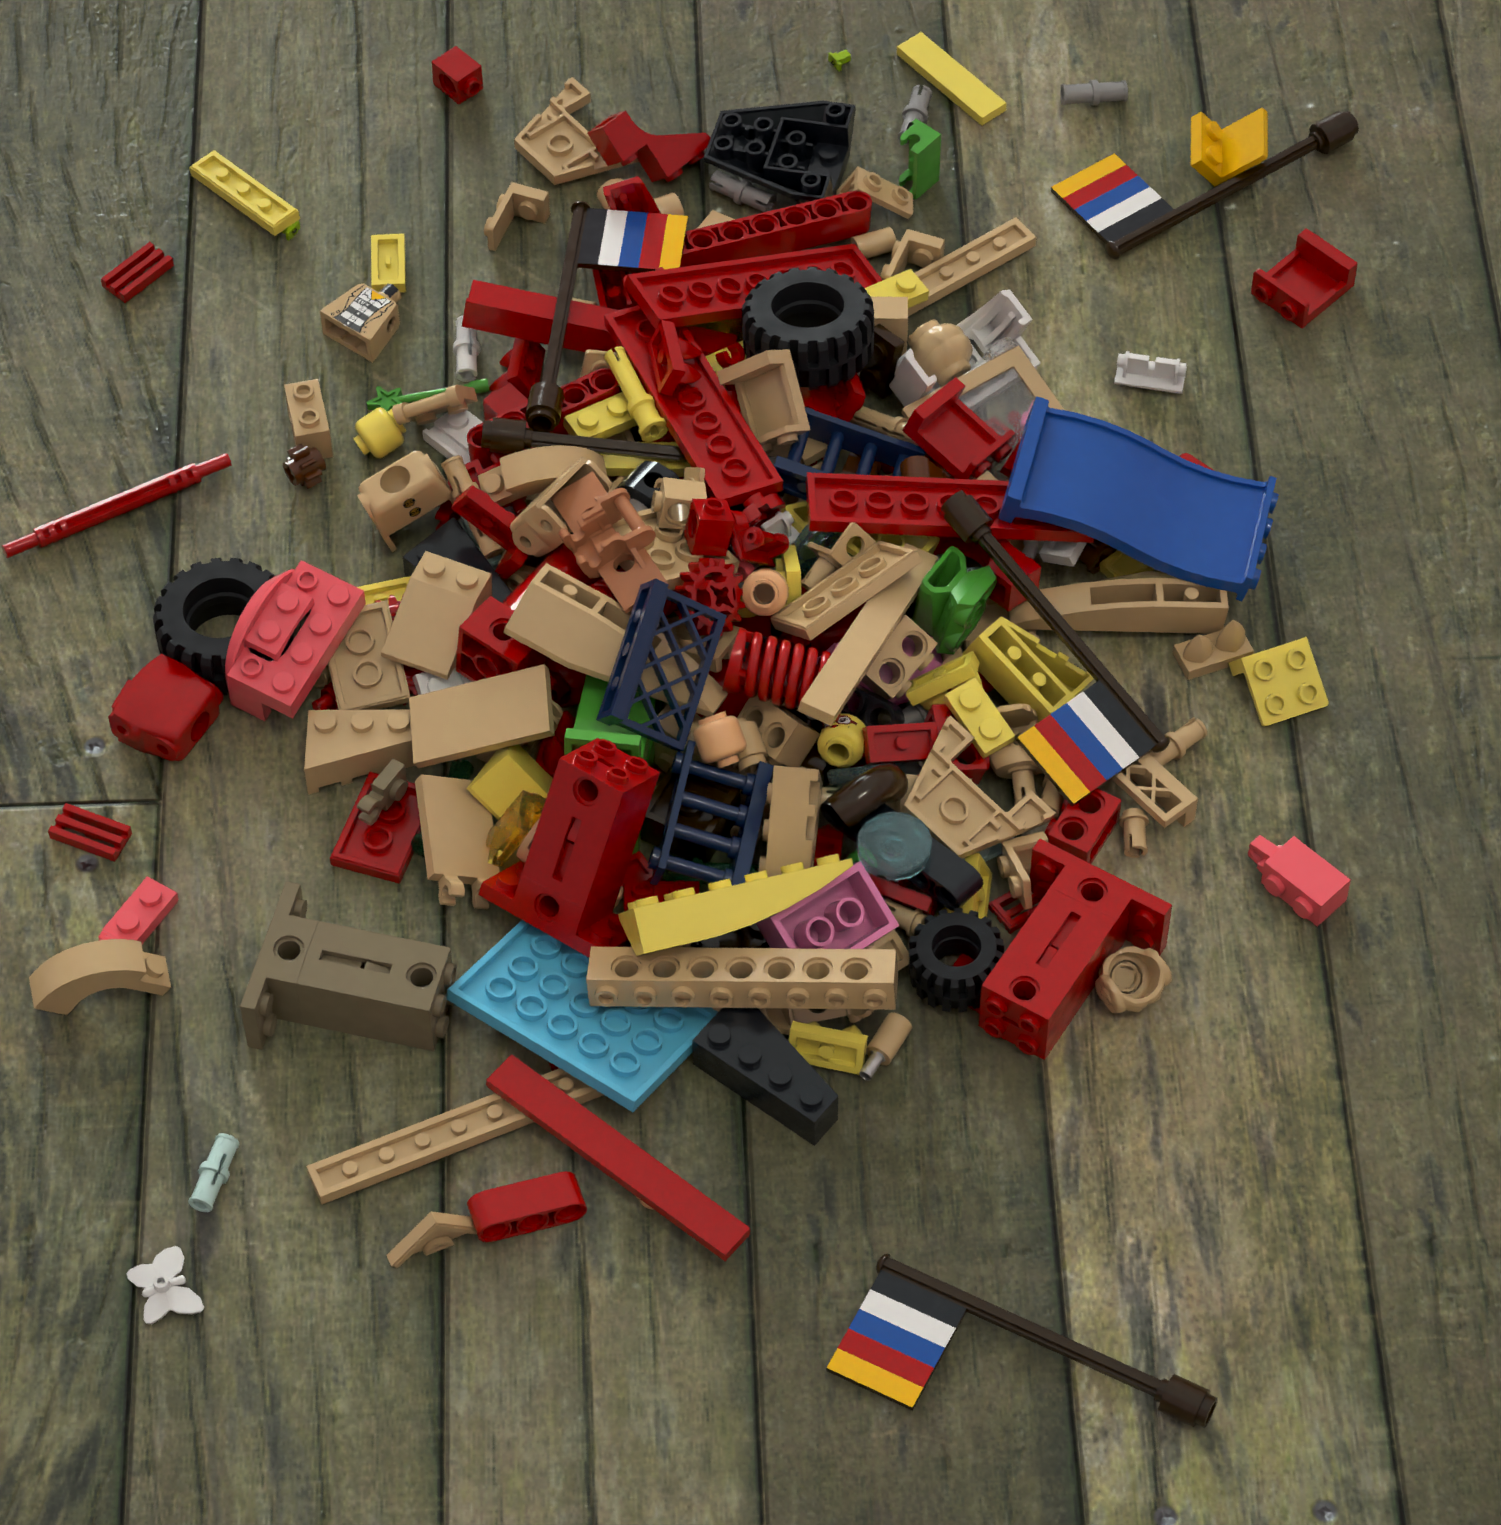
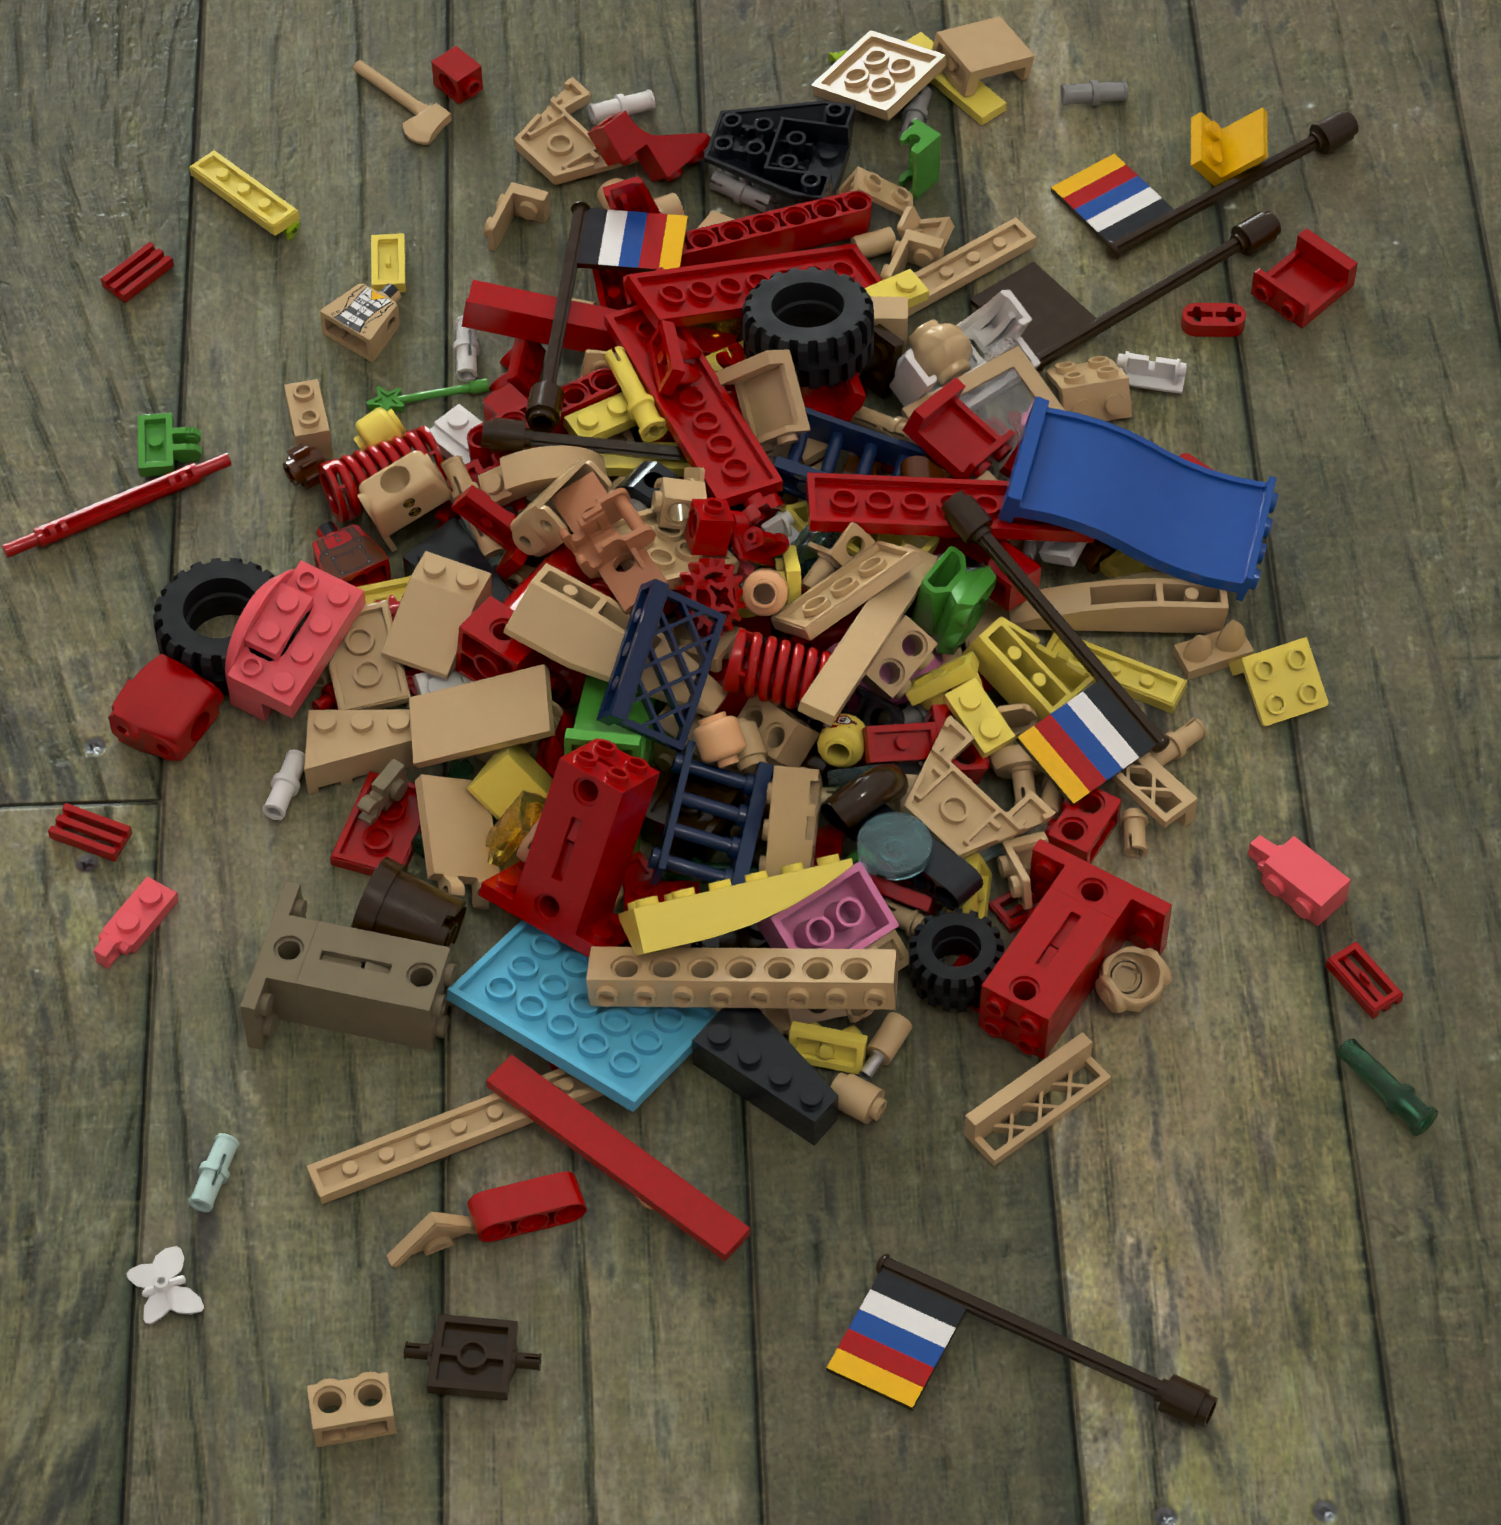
tan arch [29,939,171,1015] -> none
tan plate [392,384,478,425] -> none
none -> bright green hinge [138,413,202,477]
none -> white pin [262,749,305,820]
none -> tan brick [307,1372,397,1447]
none -> torso [312,521,392,587]
none -> red piece [318,425,447,523]
none -> dark brown piece [351,857,467,947]
none -> tan piece [353,60,452,145]
none -> dark brown plate [404,1314,542,1401]
none -> white pin [587,89,656,125]
none -> tan plate [811,30,948,121]
none -> tan brick [830,1072,887,1124]
none -> tan bracket [897,206,955,248]
none -> tan panel [932,16,1035,97]
none -> tan fence [964,1032,1111,1166]
none -> dark brown flag [970,211,1281,372]
none -> light yellow tile [1046,633,1187,714]
none -> tan bracket [1047,356,1132,421]
none -> red beam [1181,303,1246,337]
none -> red tile [1325,941,1404,1019]
none -> clear green pin [1337,1038,1438,1136]

